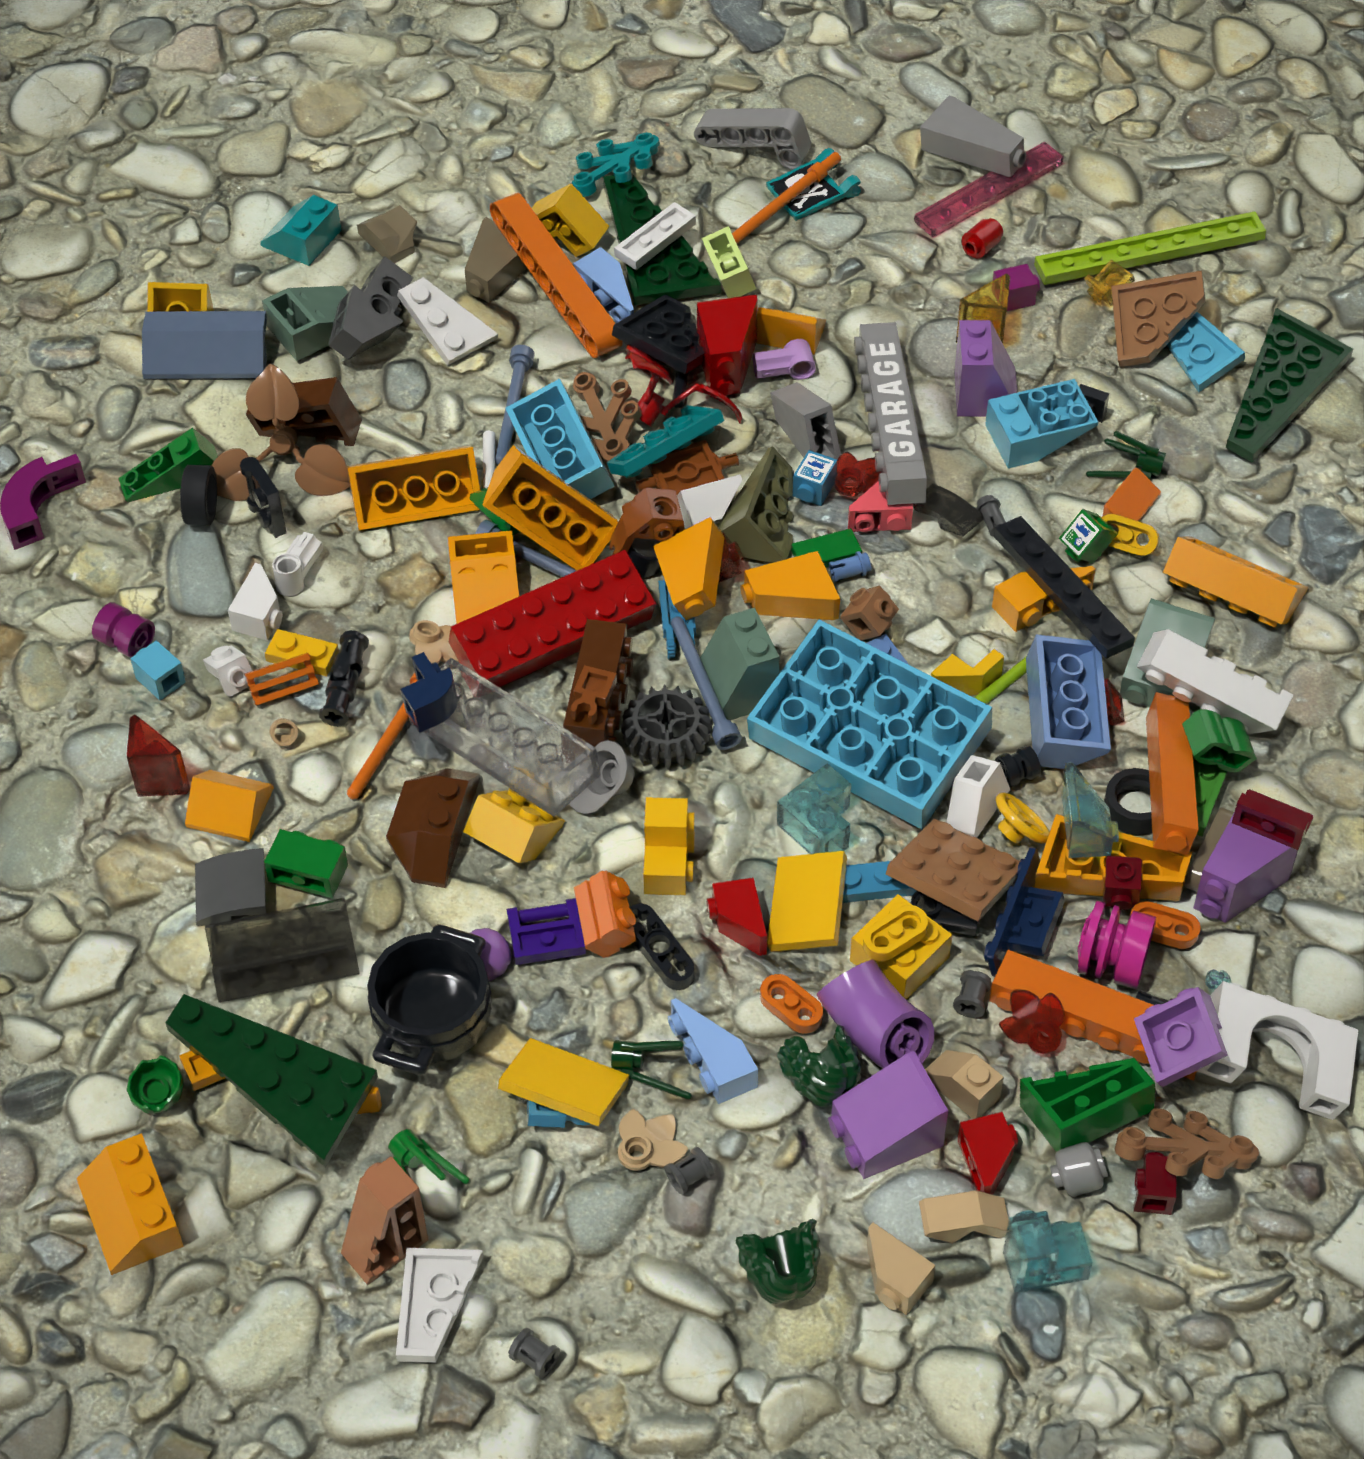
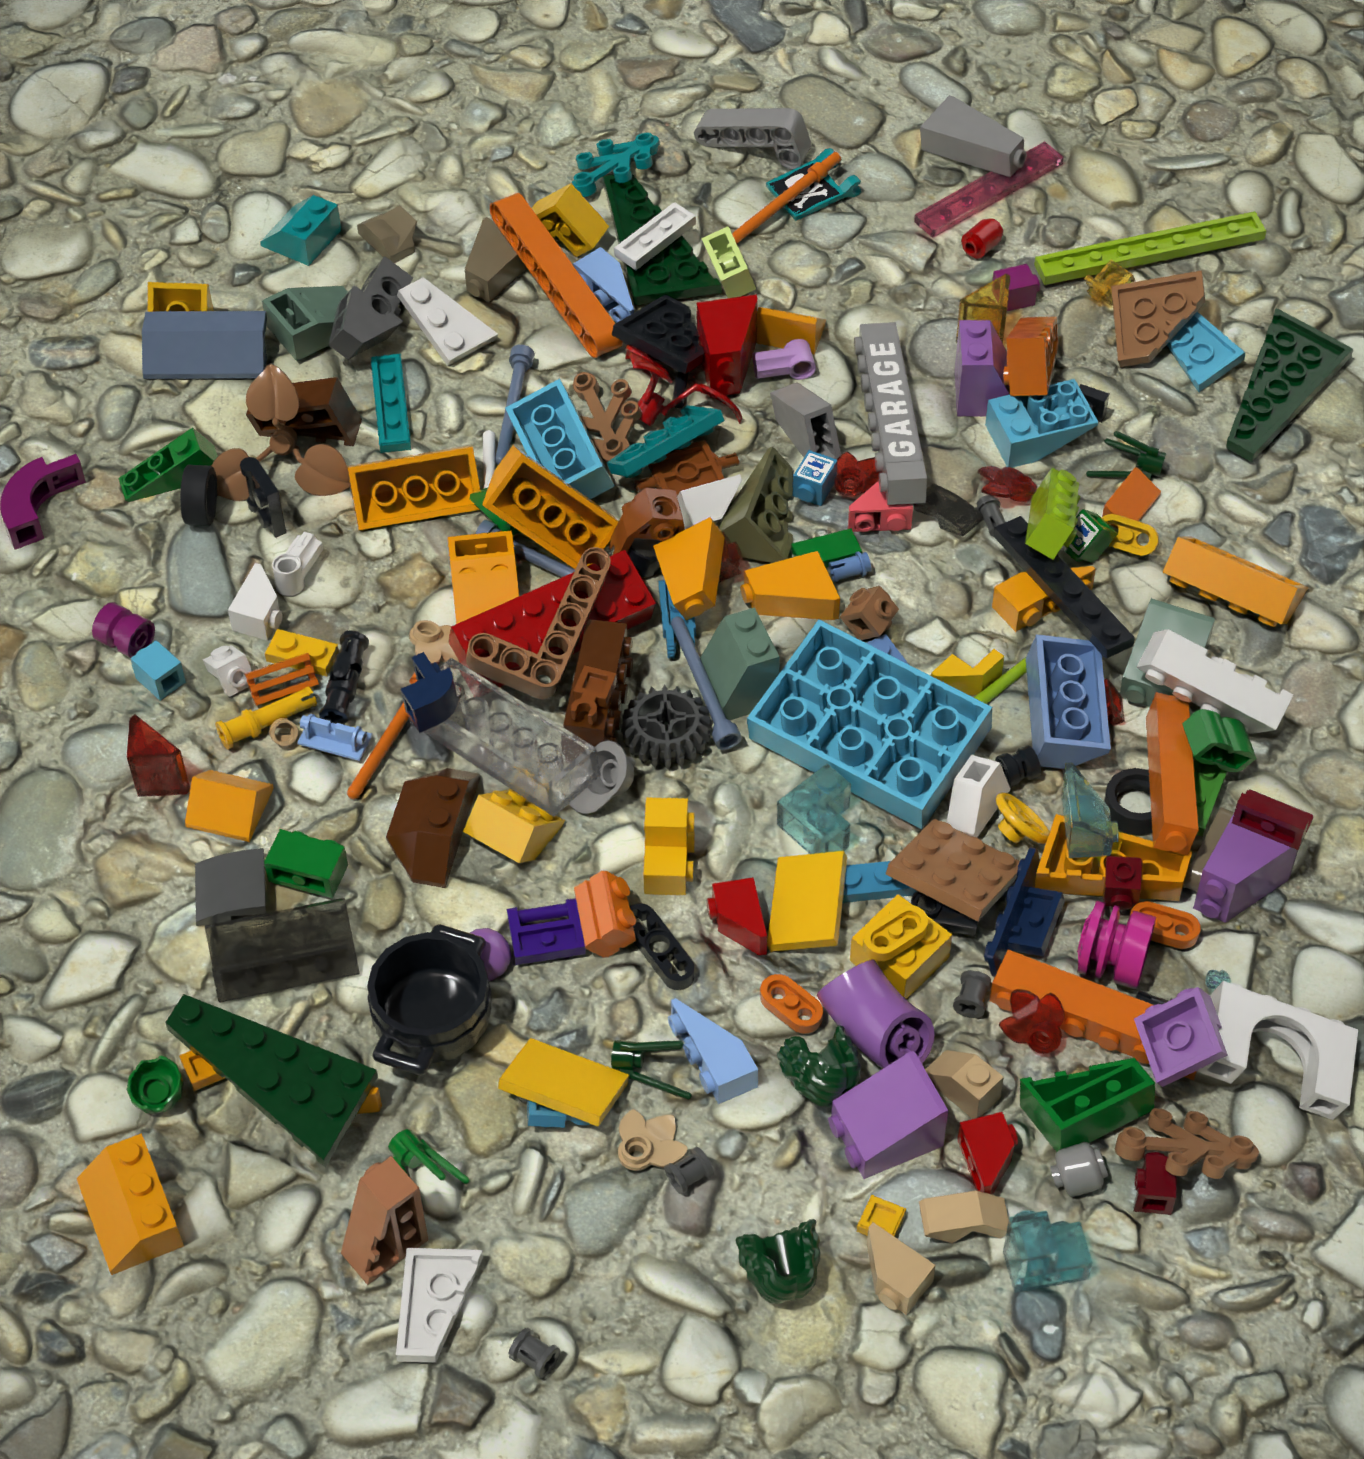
none -> yellow pin [215,686,317,750]
none -> light blue hinge [297,714,373,761]
none -> teal tile [371,354,411,453]
none -> medium nougat beam [466,547,611,699]
none -> yellow tile [856,1195,906,1237]
none -> clear red plate [977,466,1037,502]
none -> orange wedge [1003,317,1059,396]
none -> lime brick [1025,467,1081,560]

